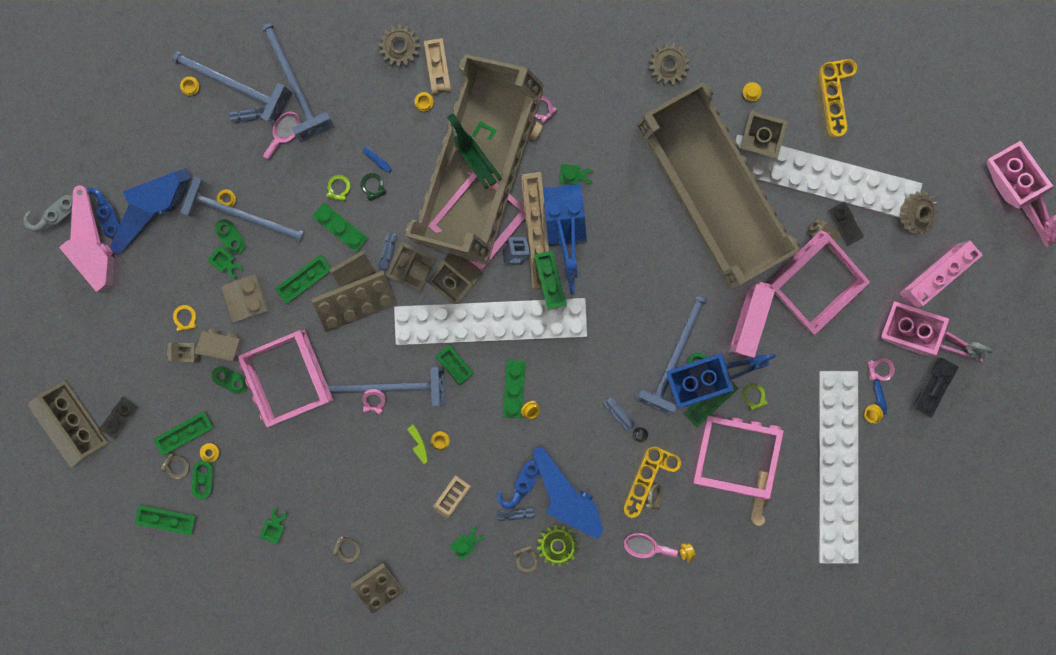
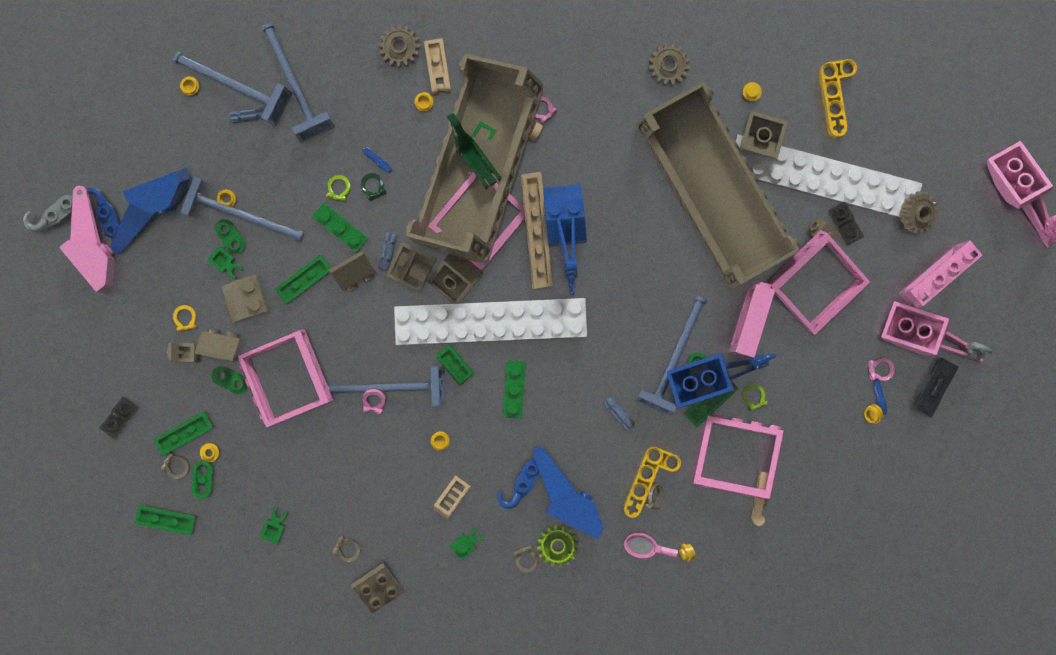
dark tan slope [27,380,109,468] -> none
piece [263,111,301,160] -> none
dark tan plate [311,270,397,332] -> none
lime slope [407,424,428,464] -> none
sand blue axle [497,508,534,521] -> none
sand blue brick [502,237,530,264] -> none
yellow plate [521,401,540,420] -> none
green plate [534,250,567,311] -> none
green plate [559,164,593,185] -> none
black hinge [633,427,648,443] -> none
white plate [819,371,858,563] -> none

